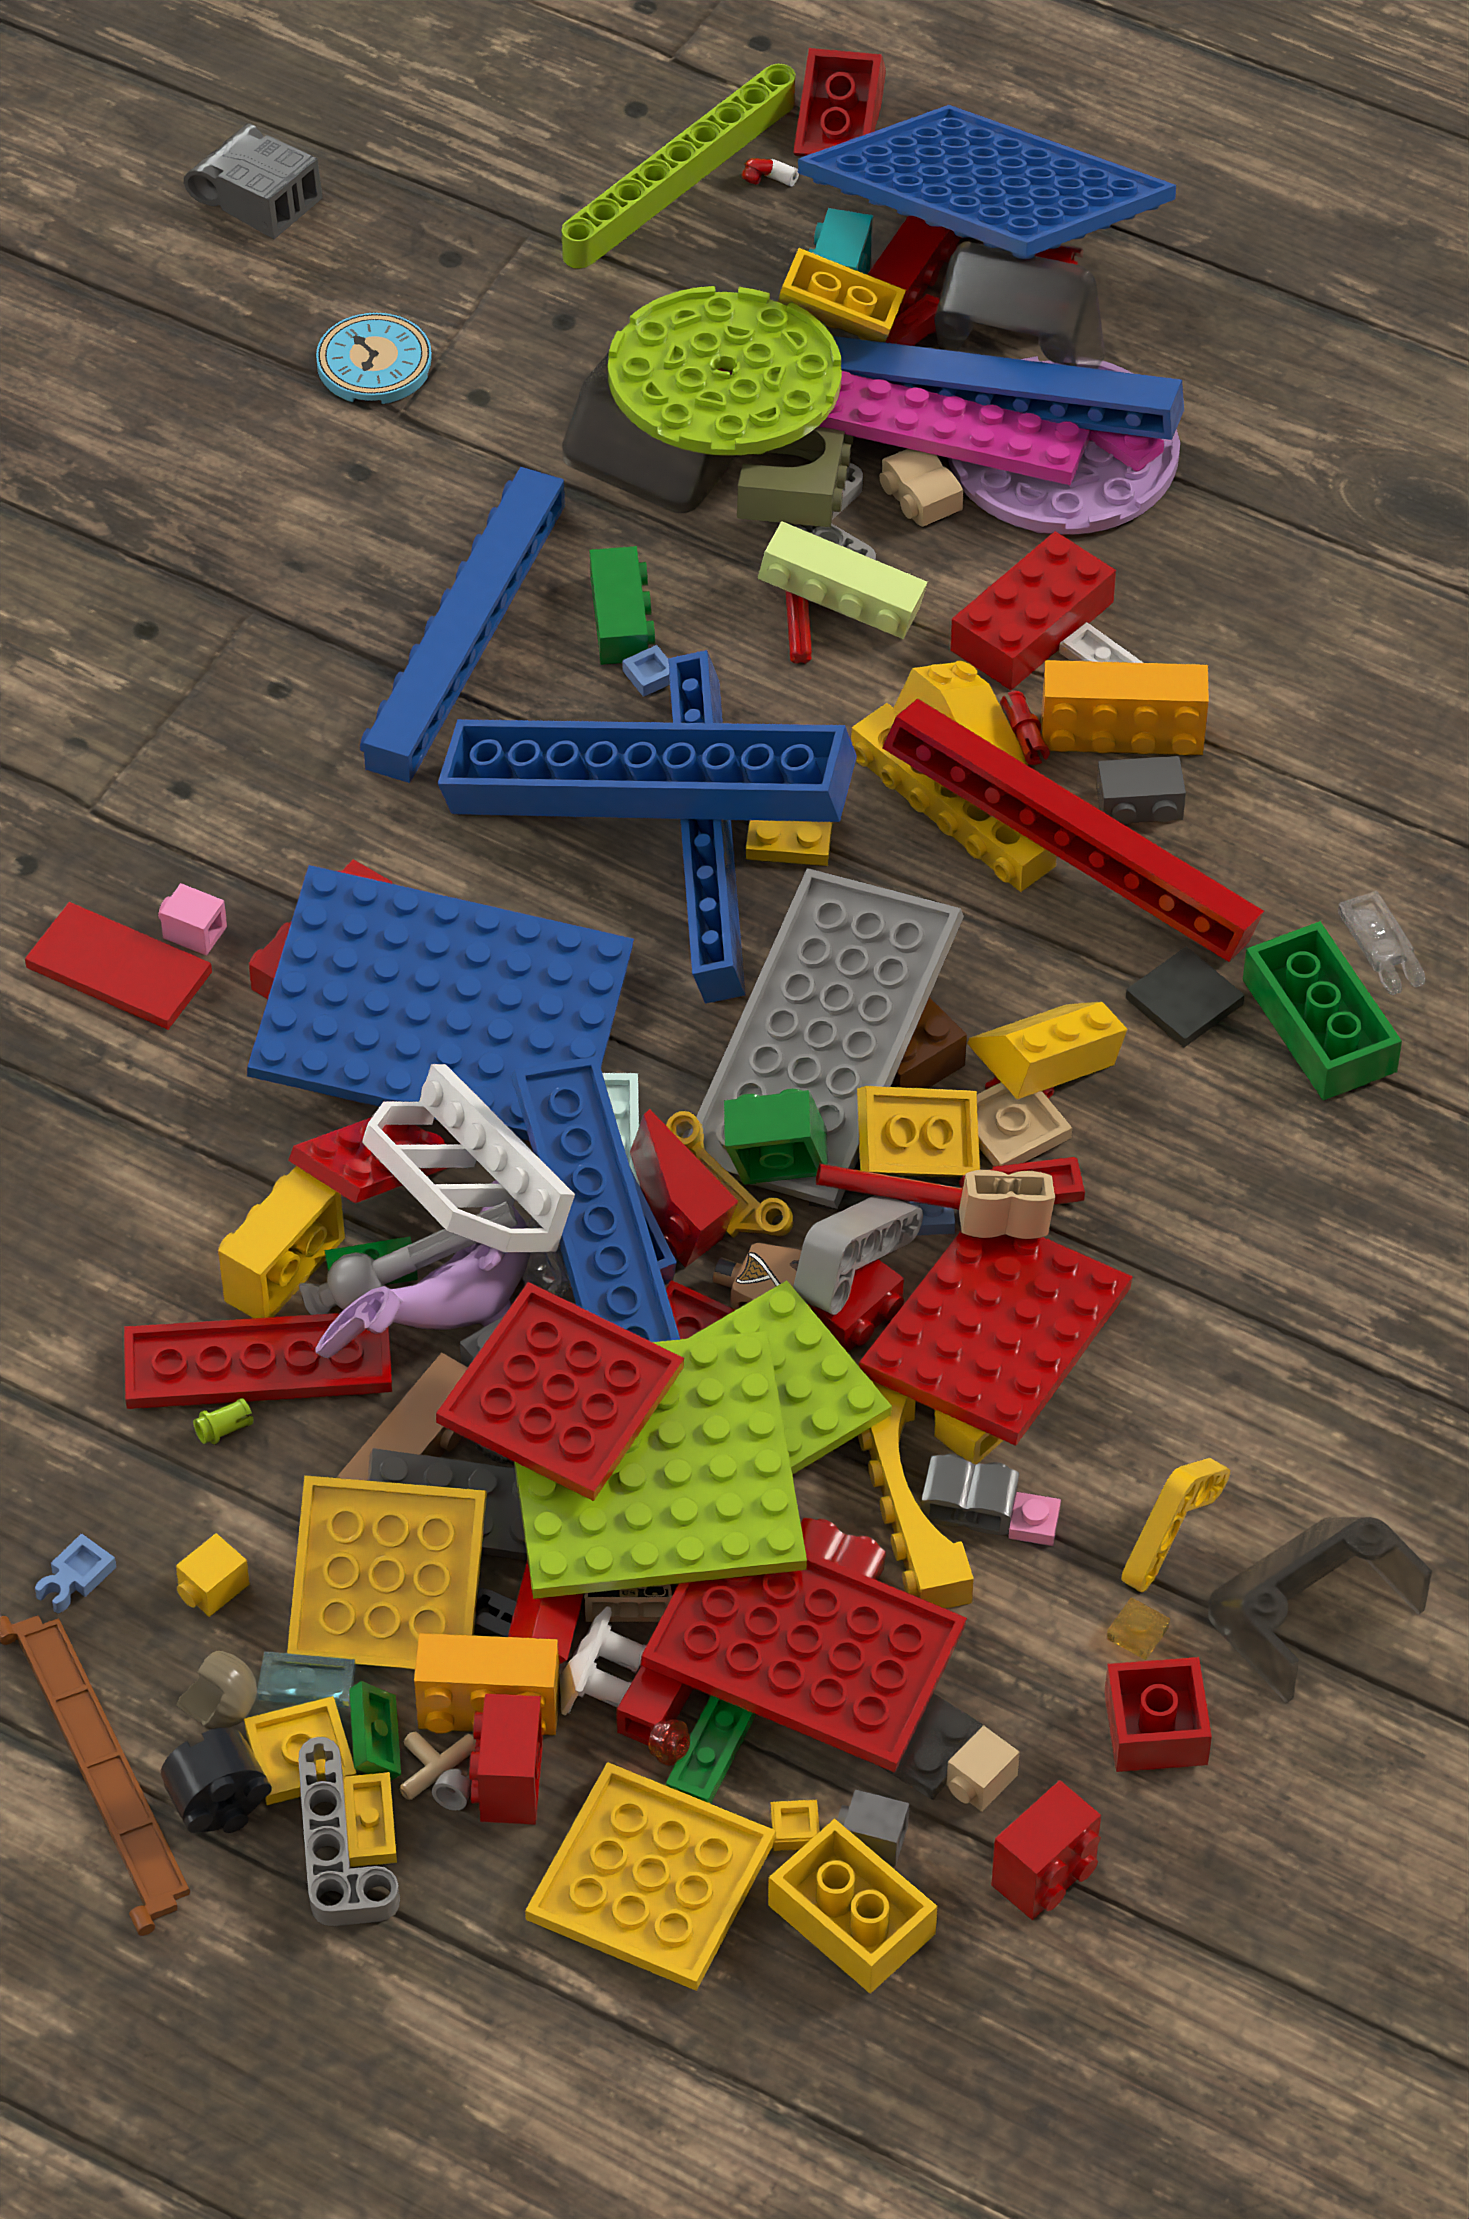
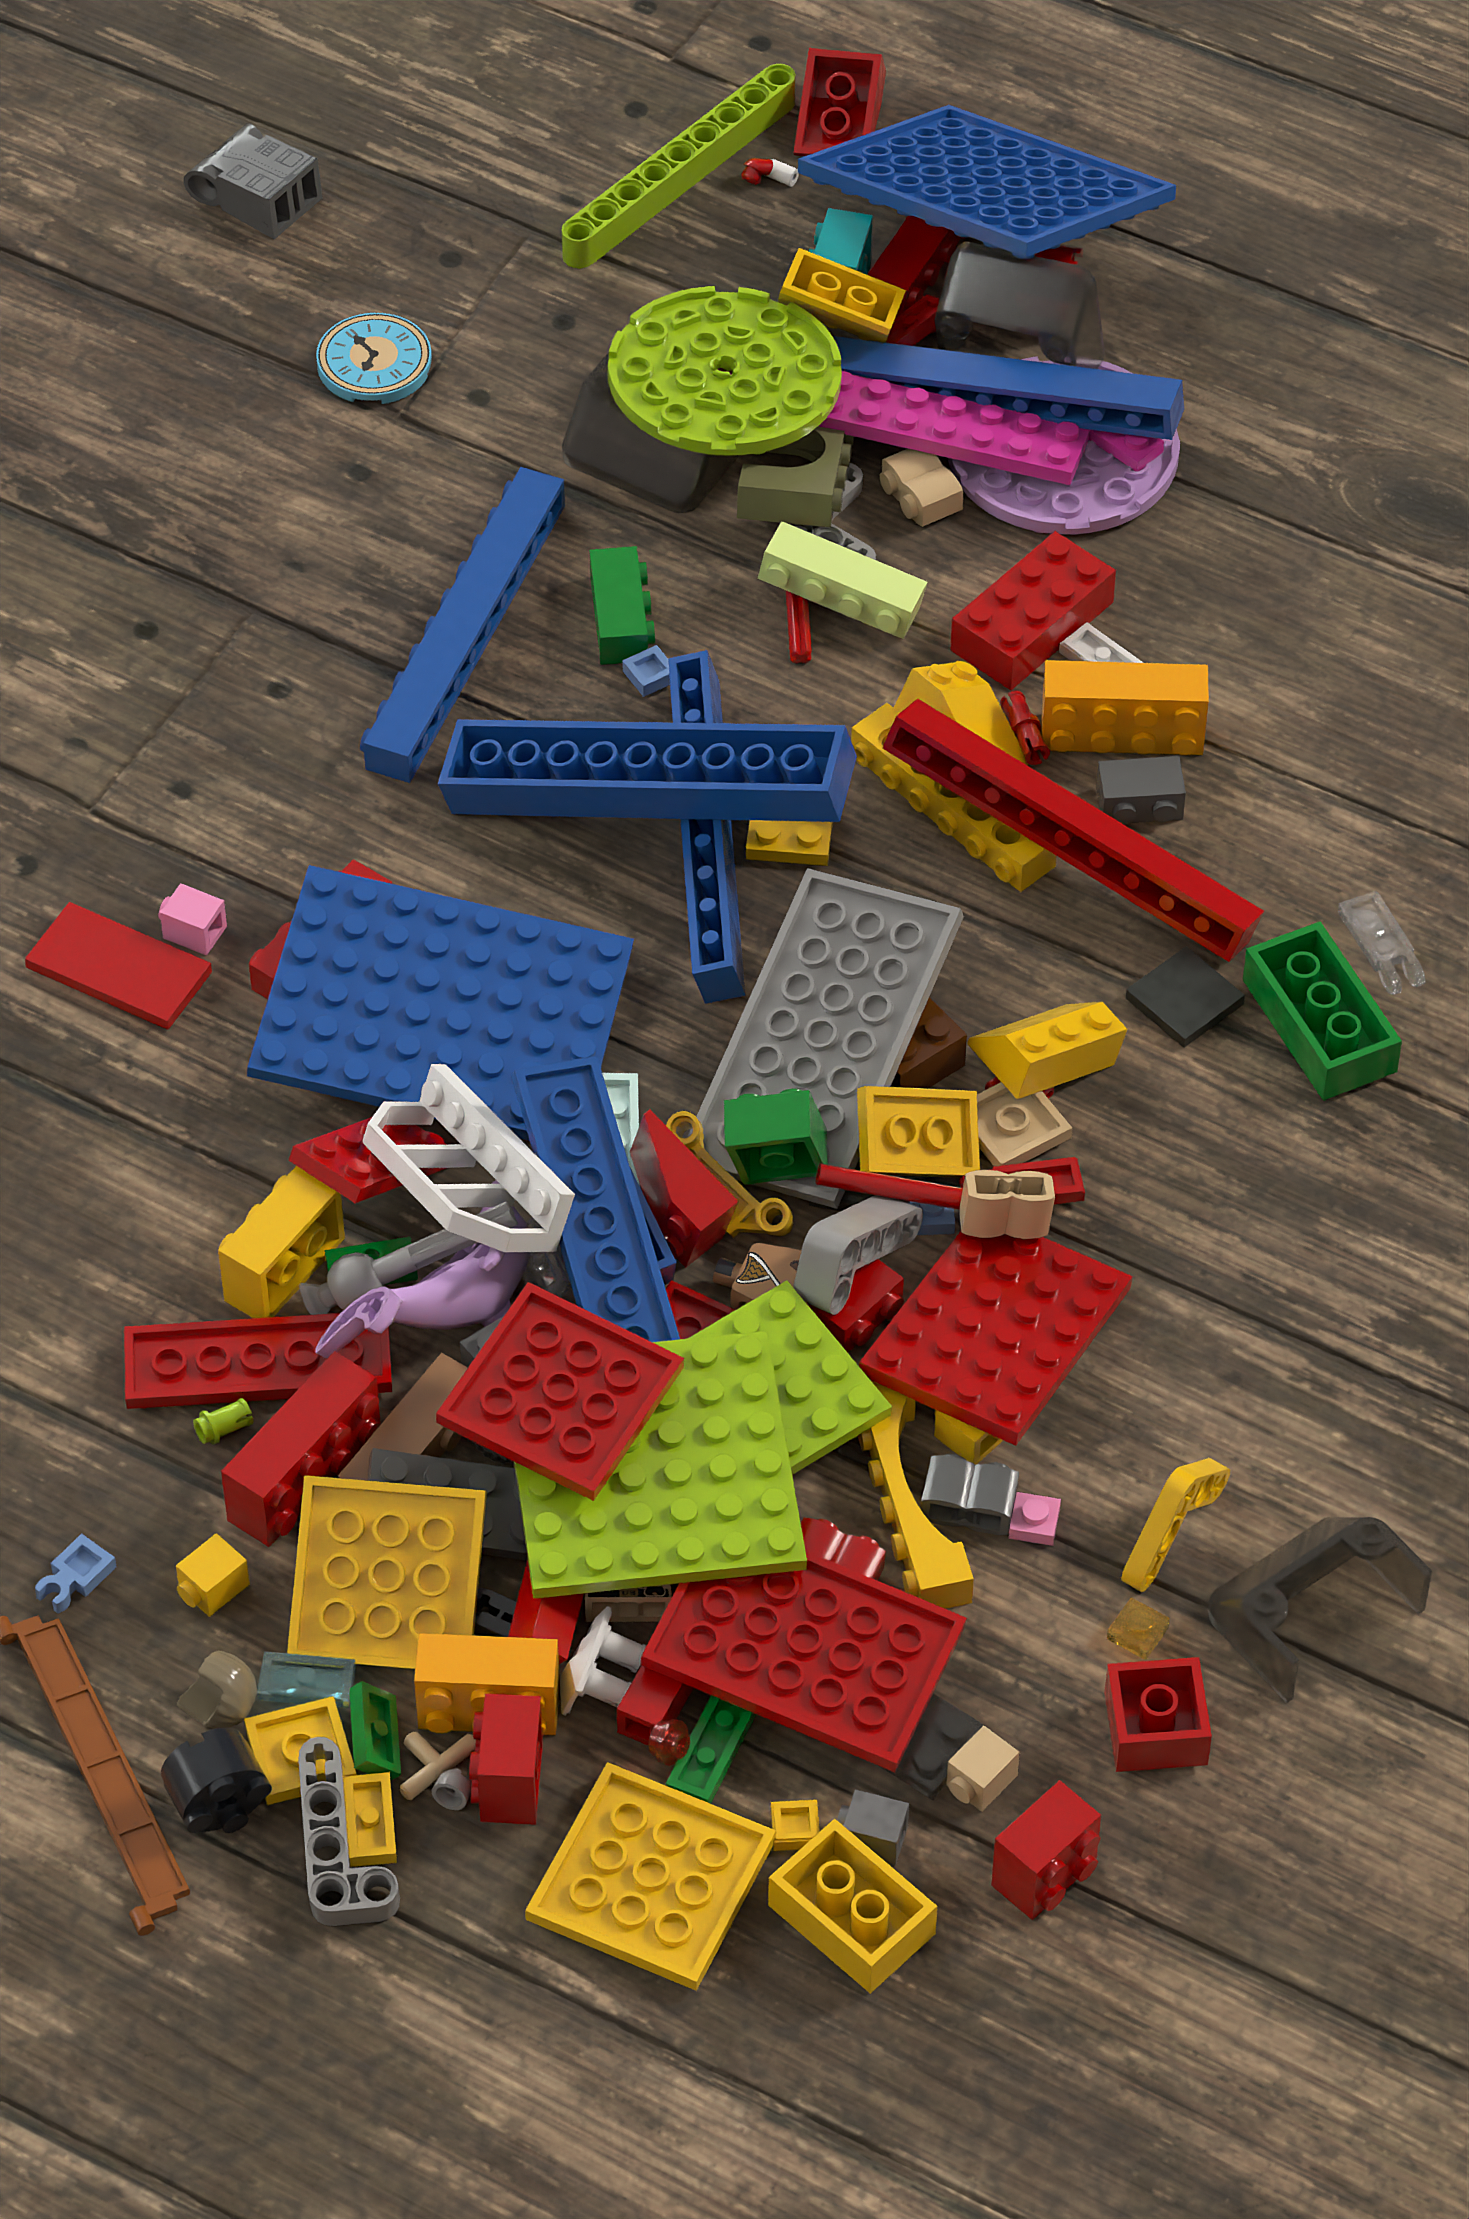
none -> red brick [221,1351,381,1547]

